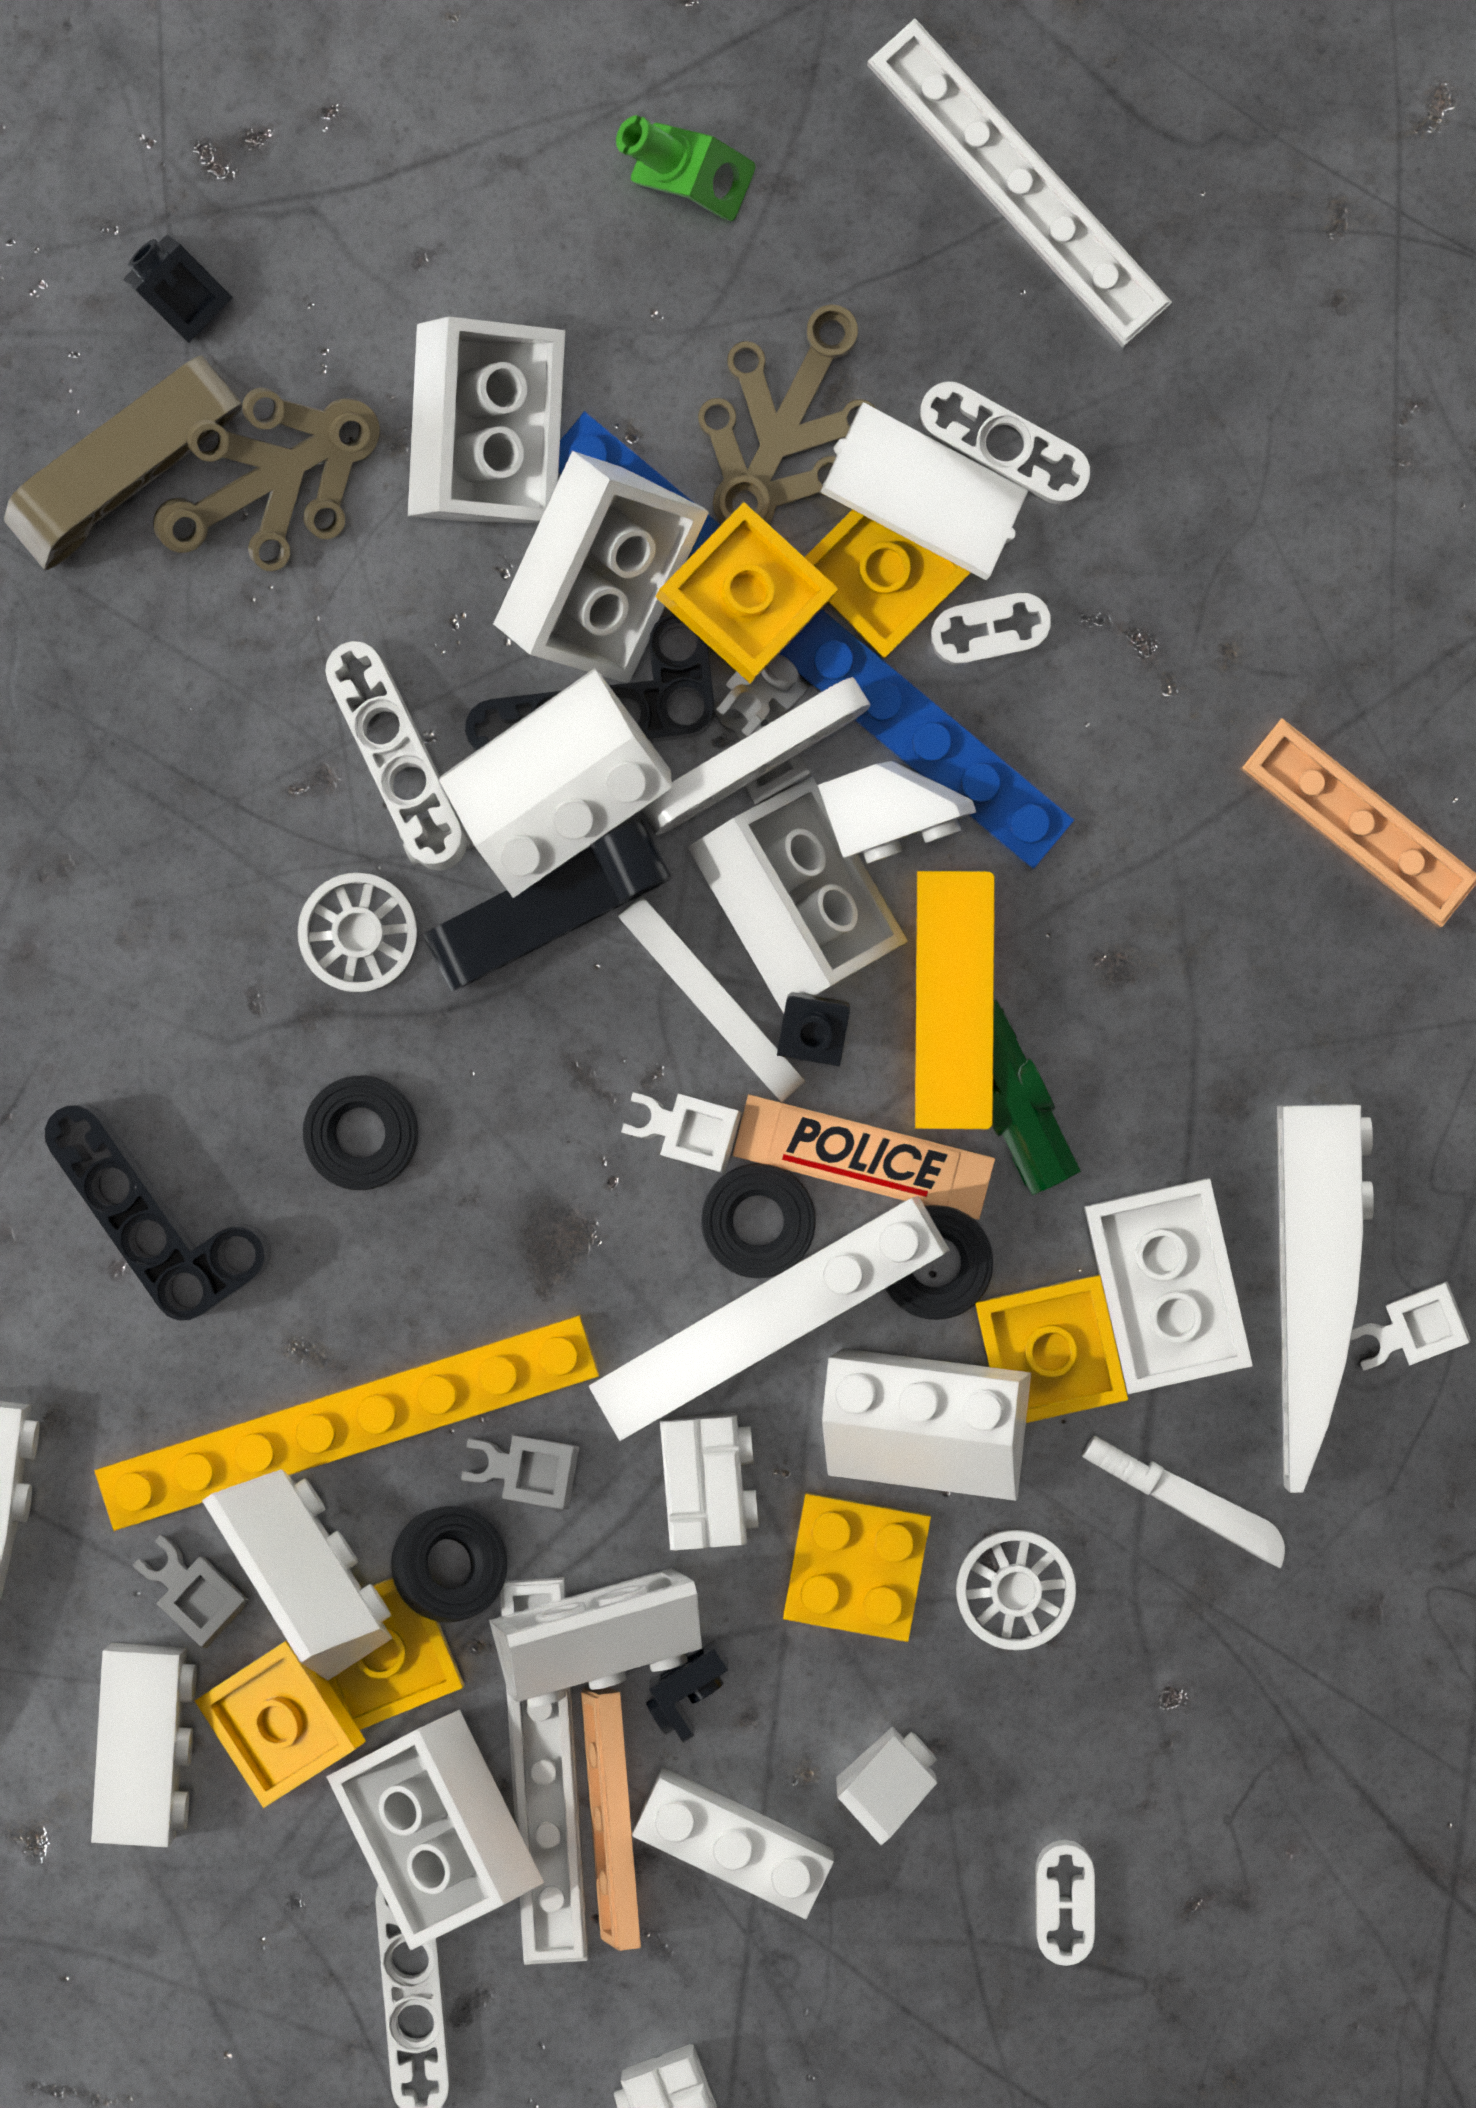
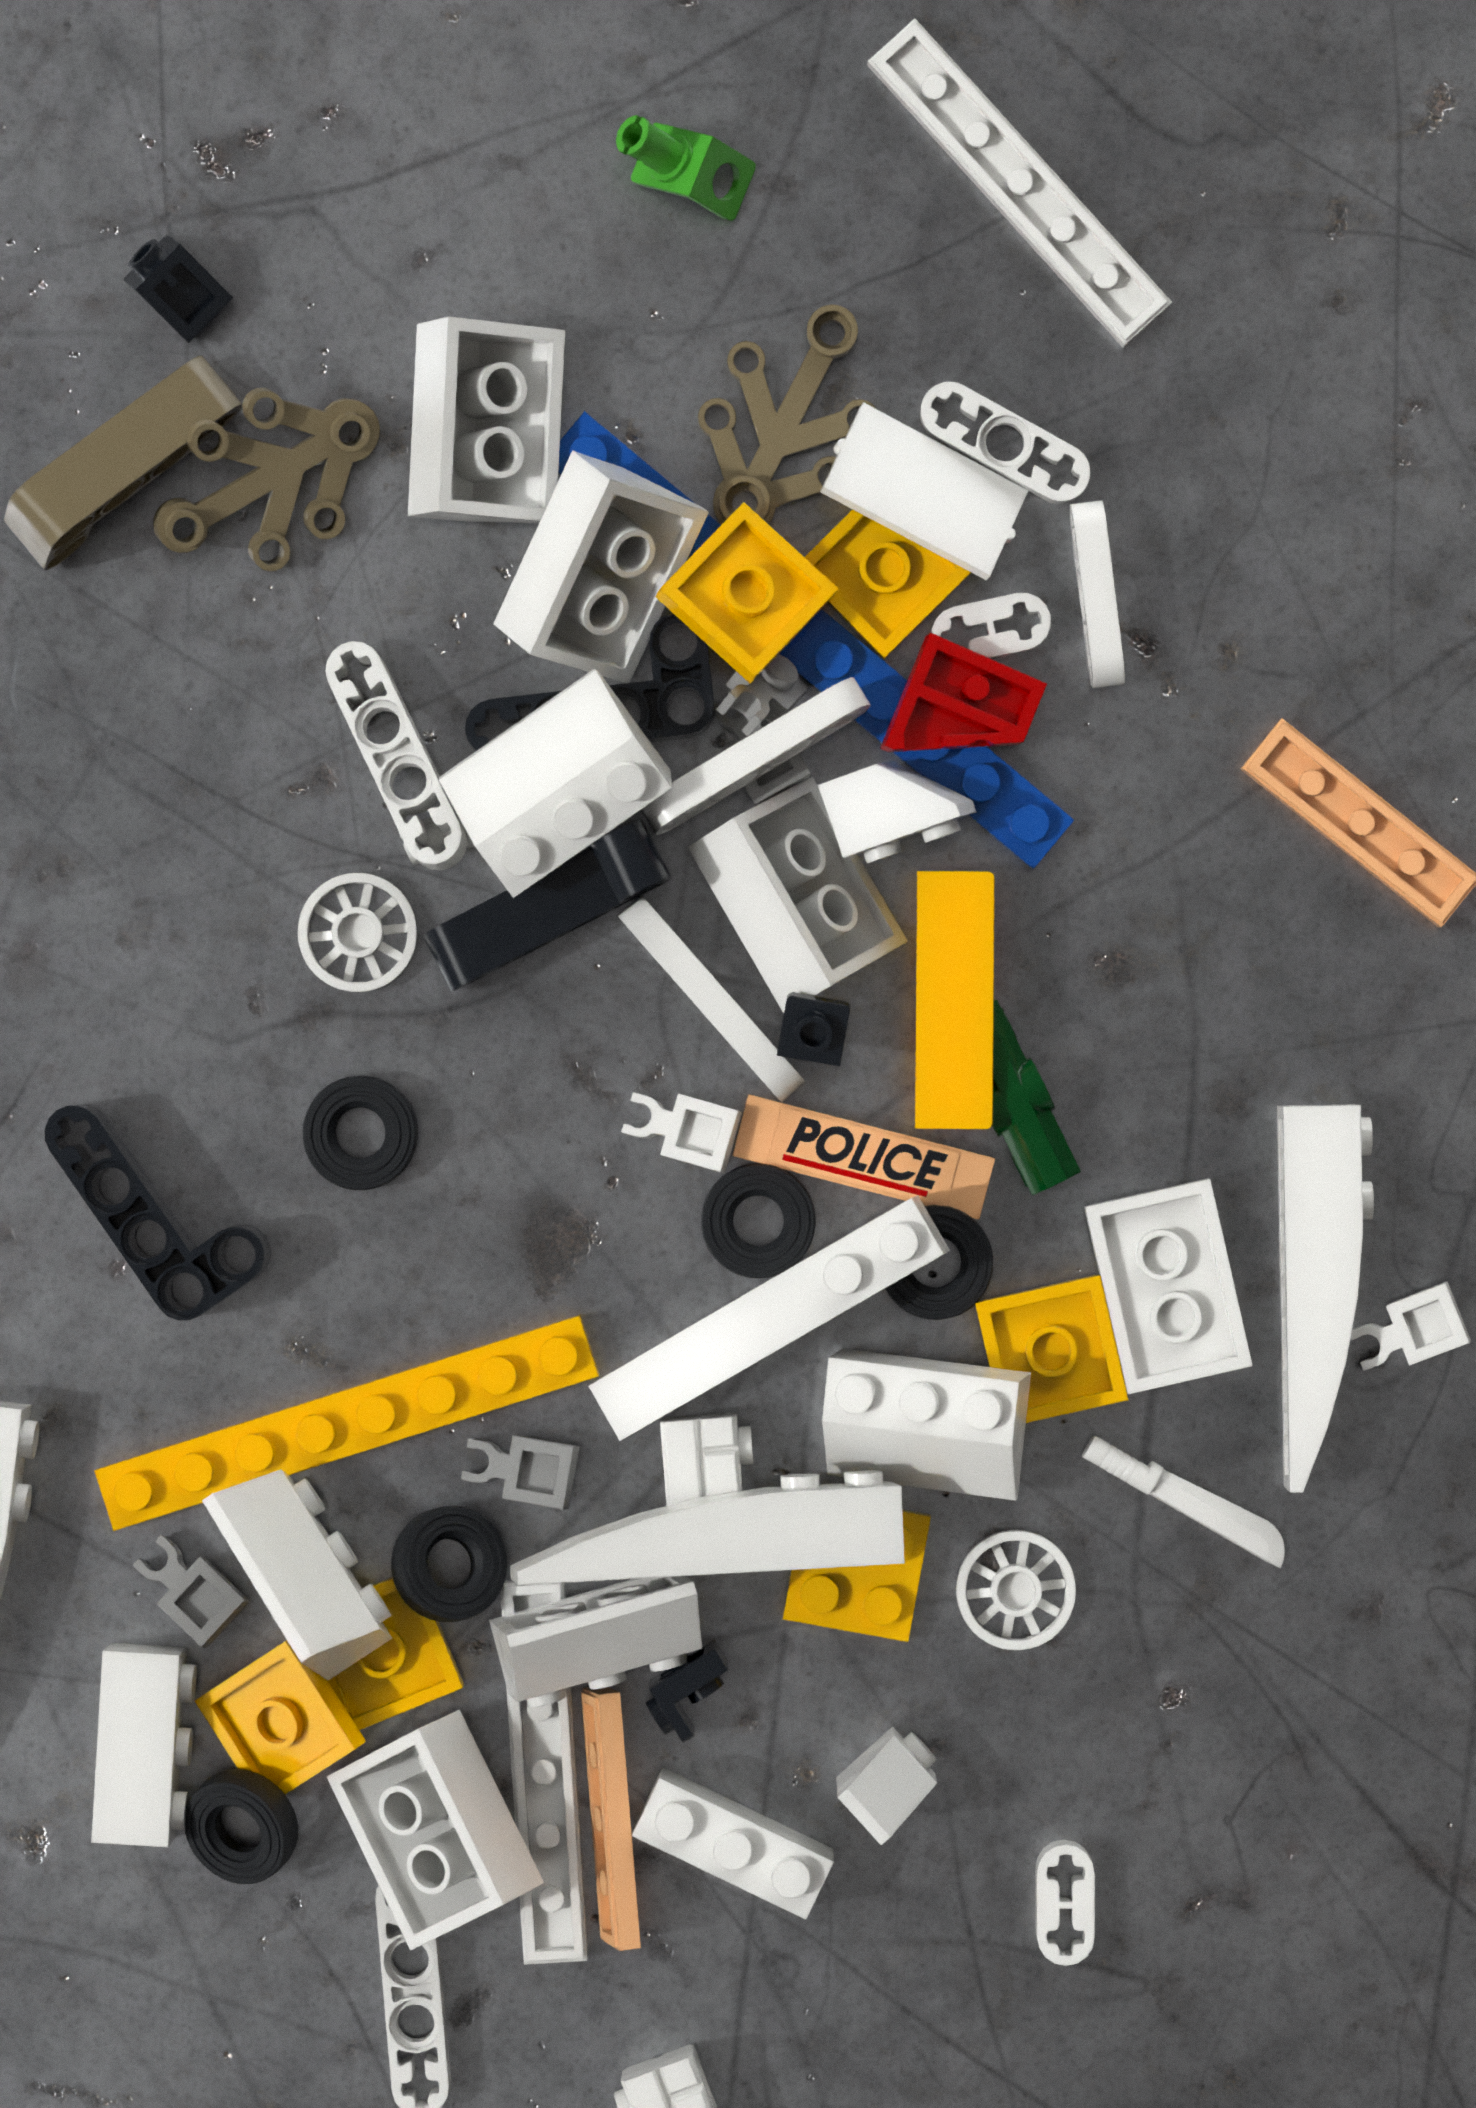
none -> black tyre [185,1769,298,1884]
none -> white slope [510,1470,905,1585]
none -> red wing [880,633,1047,752]
none -> white beam [1070,500,1125,688]

